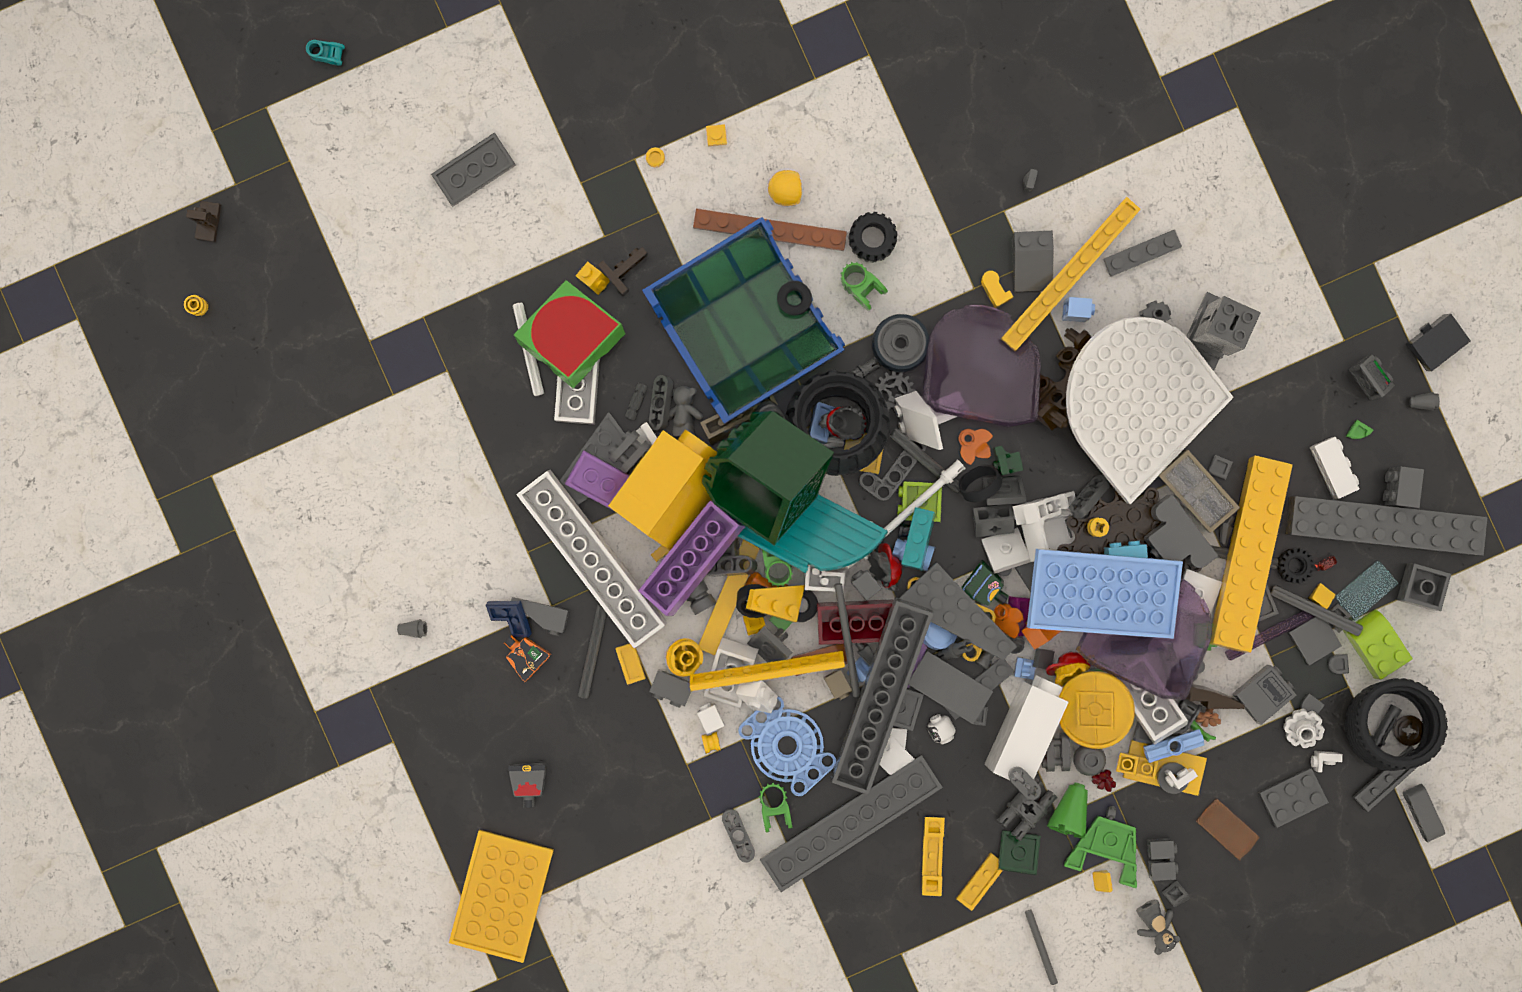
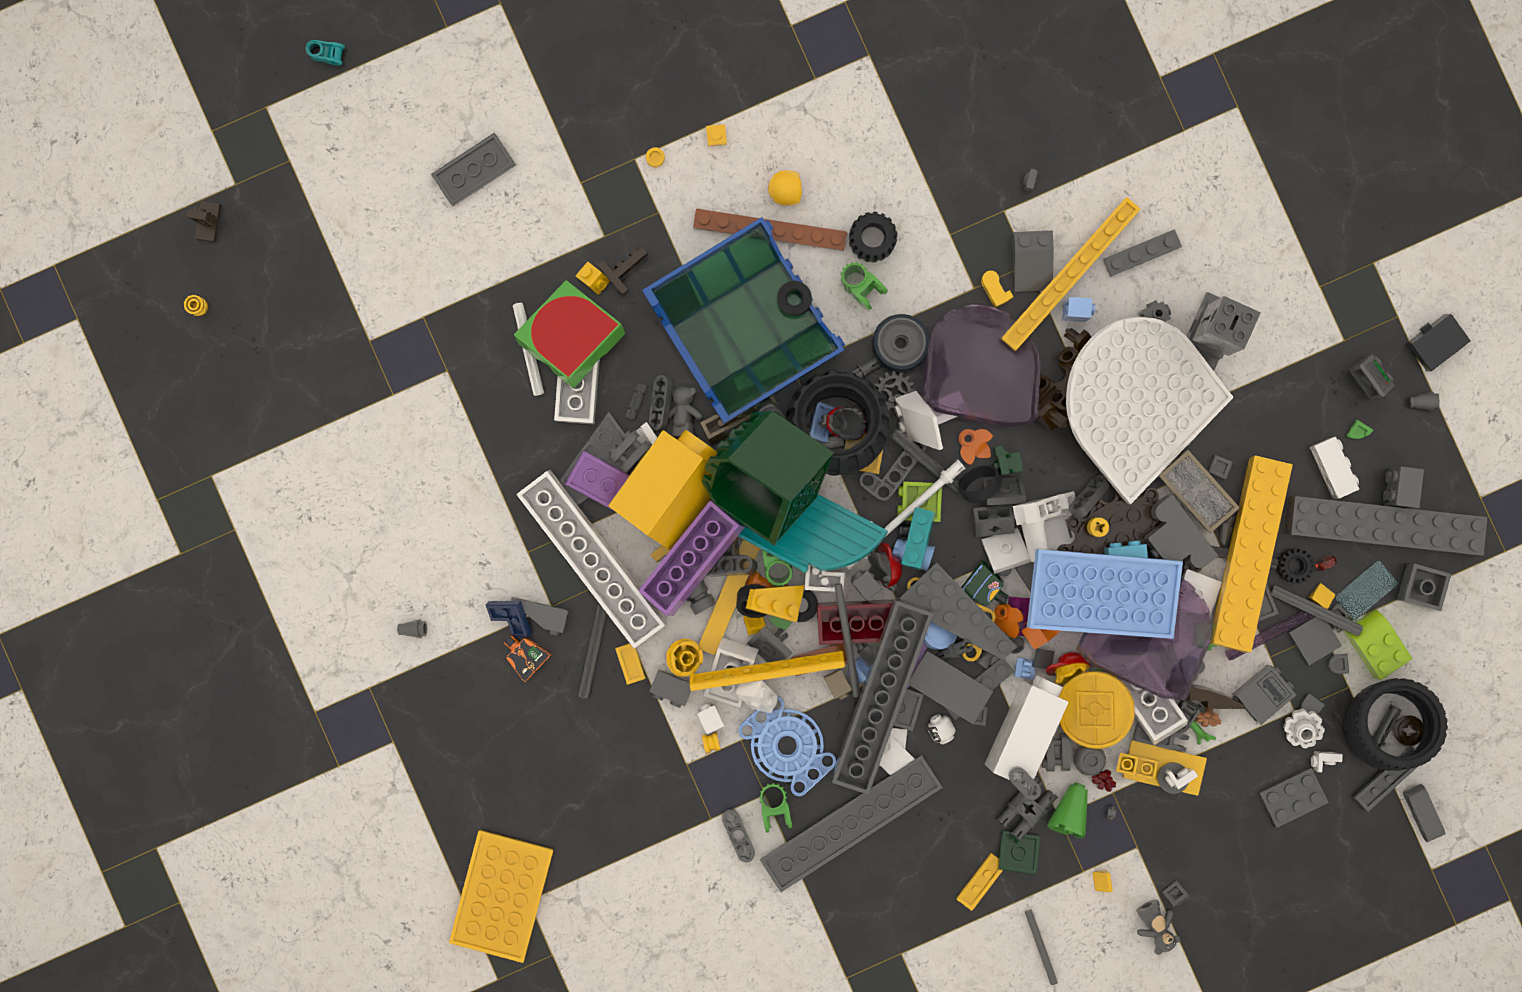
torso [508,763,547,808] -> none
yellow slope [922,817,945,896] -> none
bright green wing [1063,815,1137,888] -> none
light blue piece [1143,729,1205,763] -> none
dark grey piece [1147,838,1178,881] -> none
clear orange piece [1196,798,1260,860] -> none

